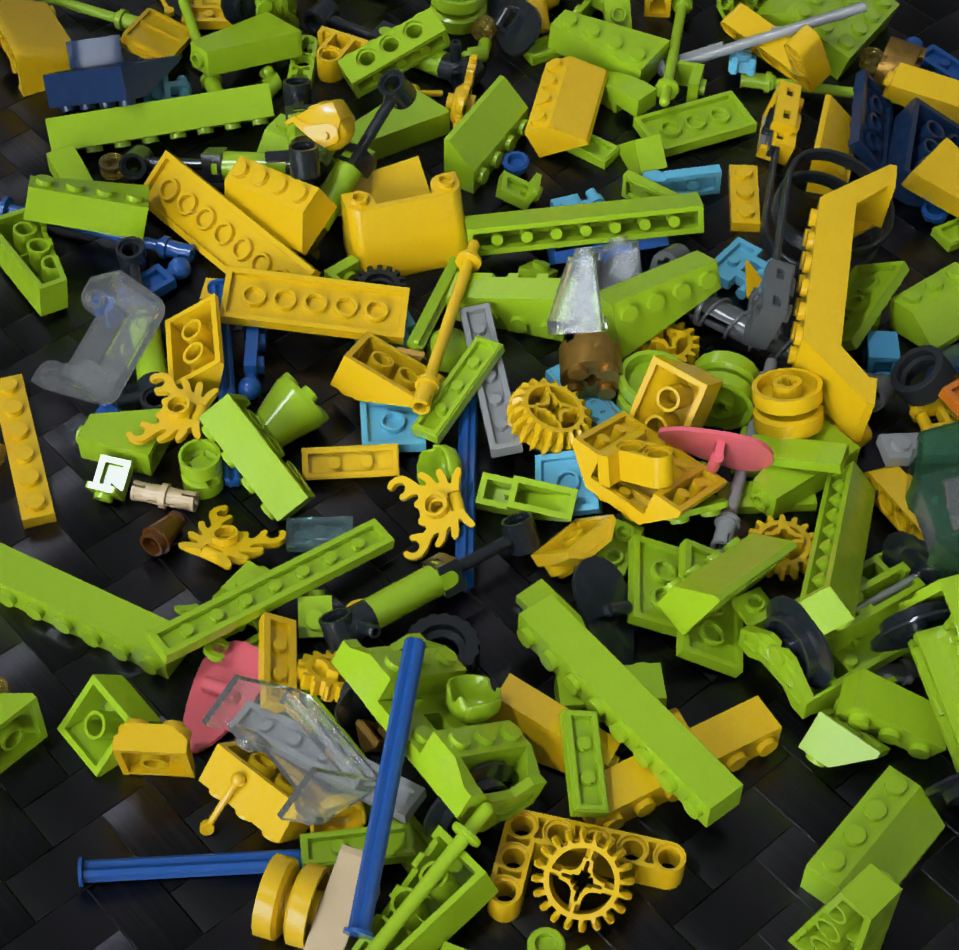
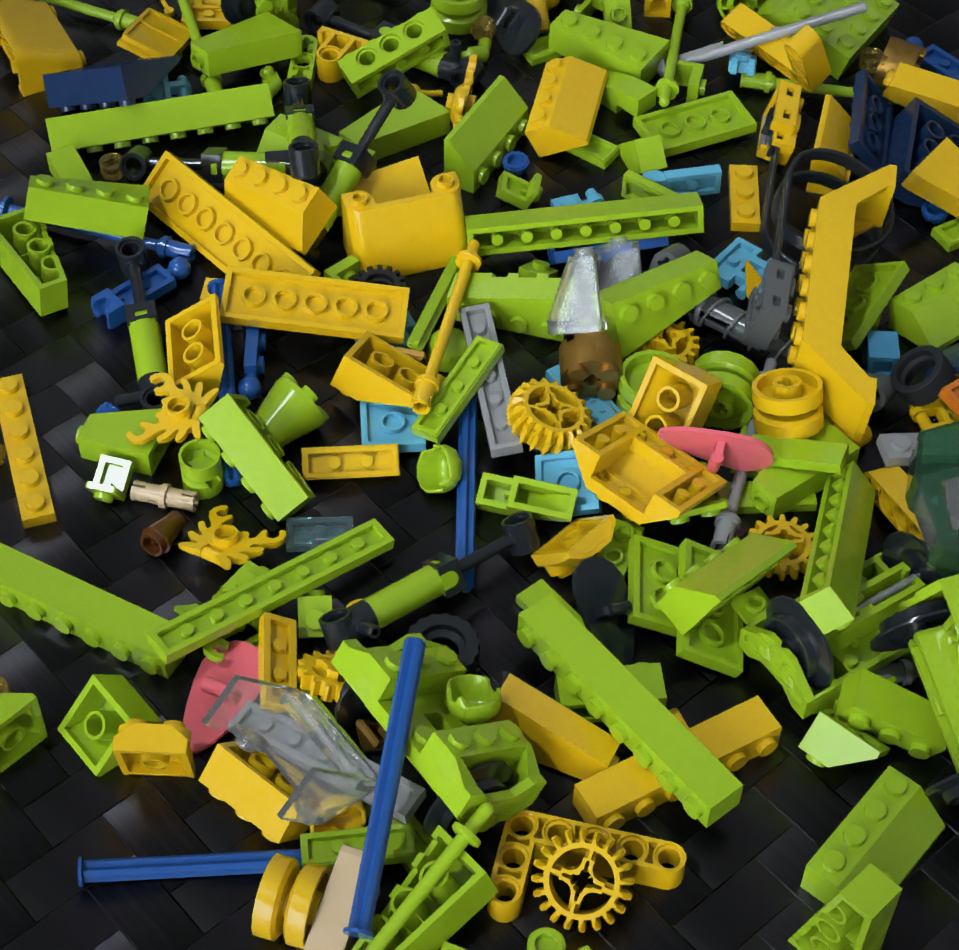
clear windscreen [31,270,165,405] -> none
slope [66,34,124,69] -> none
yellow hinge [200,772,245,836] -> none
yellow helmet [284,99,355,152] -> none
yellow animal [387,467,476,561] -> none
lime tile [559,709,610,818] -> none
yellow tile [597,430,674,489] -> none

